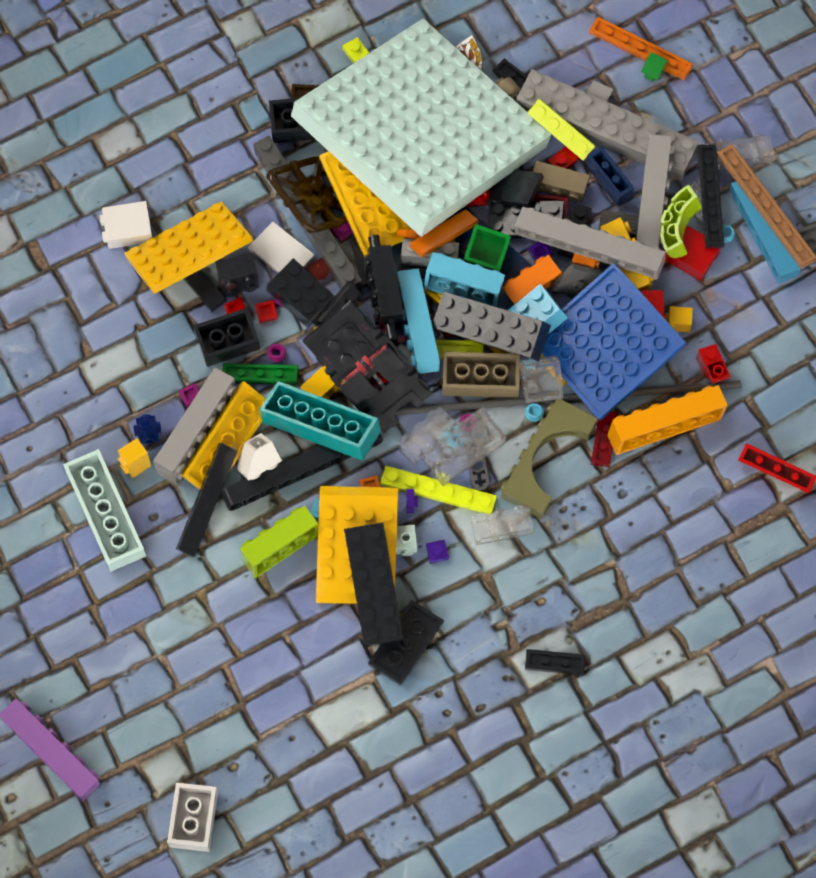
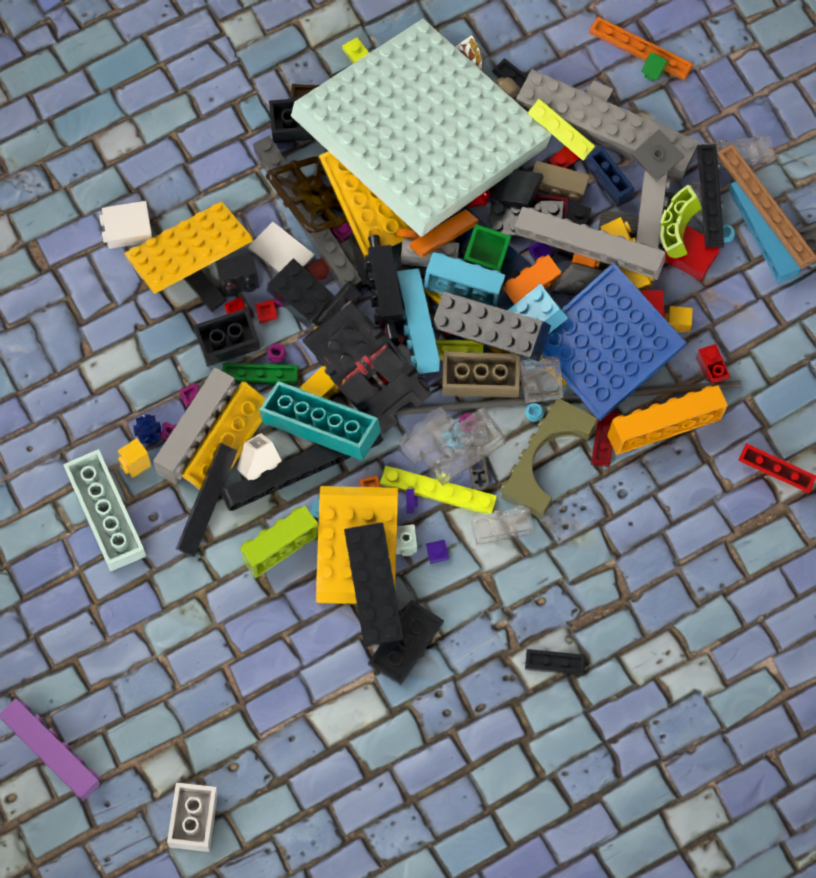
none -> magenta plate [159,422,177,440]
none -> dark grey plate [631,129,684,182]

